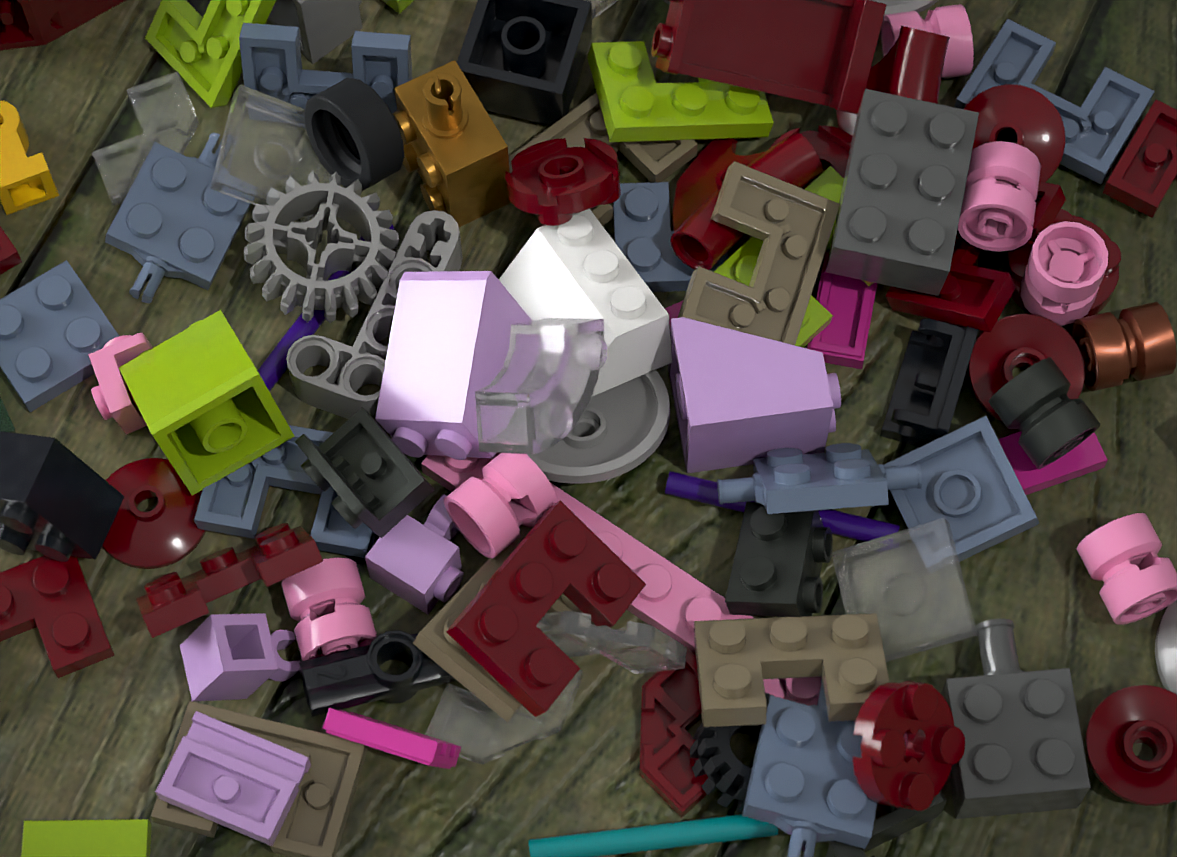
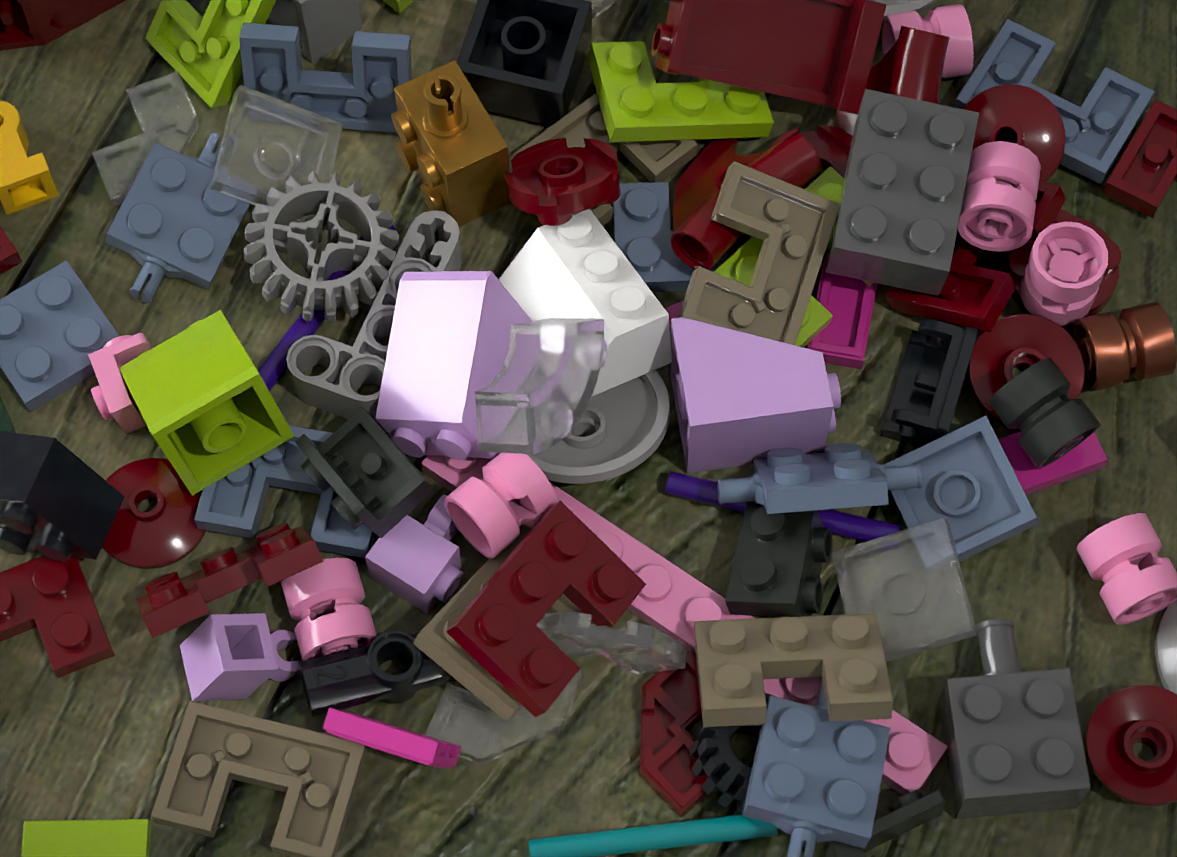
lavender plate [156,711,311,846] -> none
black tyre [304,78,405,191] -> none
dark red plate [852,681,965,811] -> none

